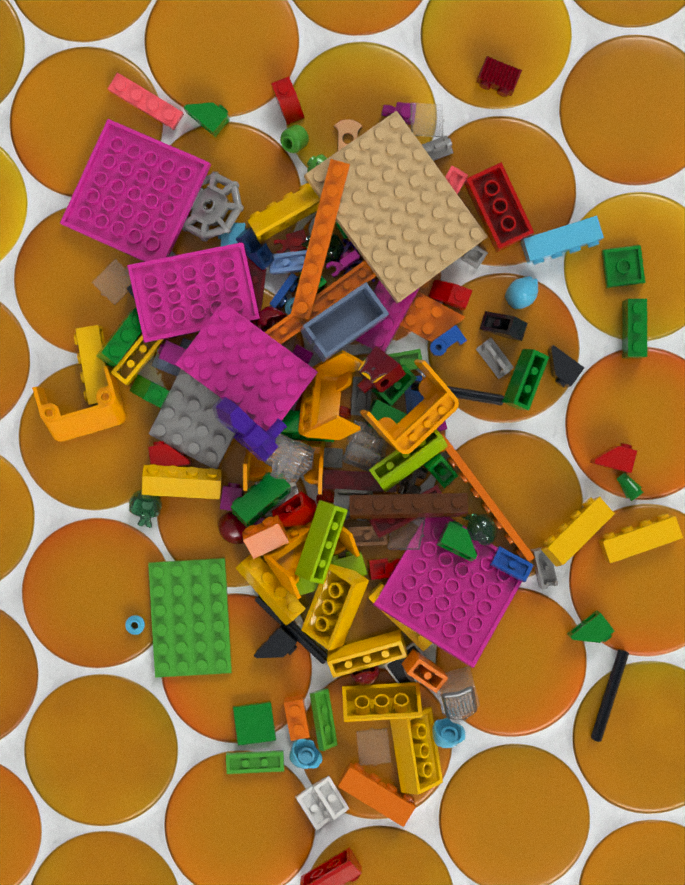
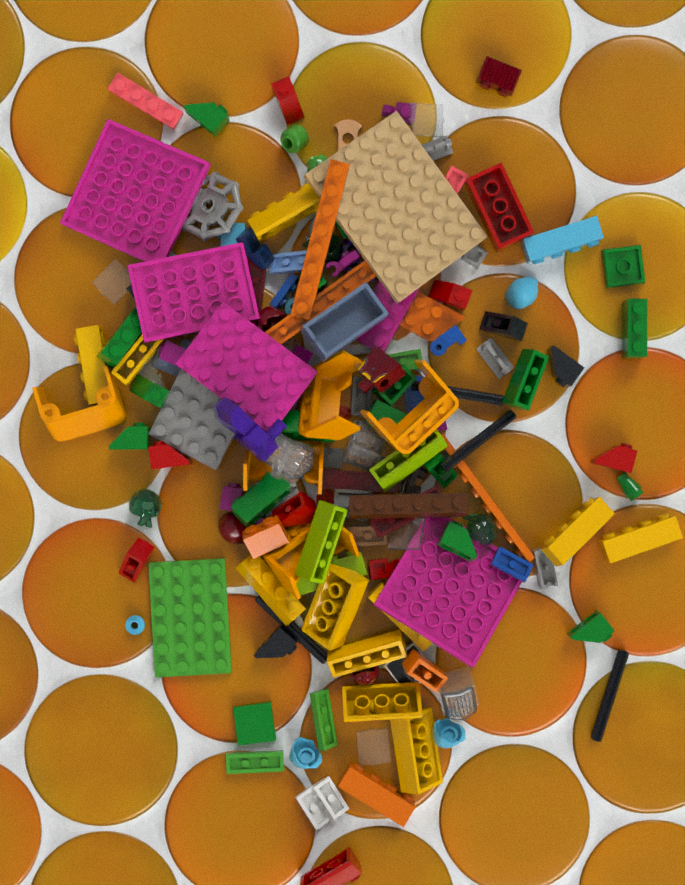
yellow brick [142,464,222,499] -> none
red plate [274,229,308,253] -> none
orange brick [284,694,310,741] -> none
none -> green slope [109,423,150,450]
none -> red slope [118,537,155,583]
none -> black axle [440,410,517,472]

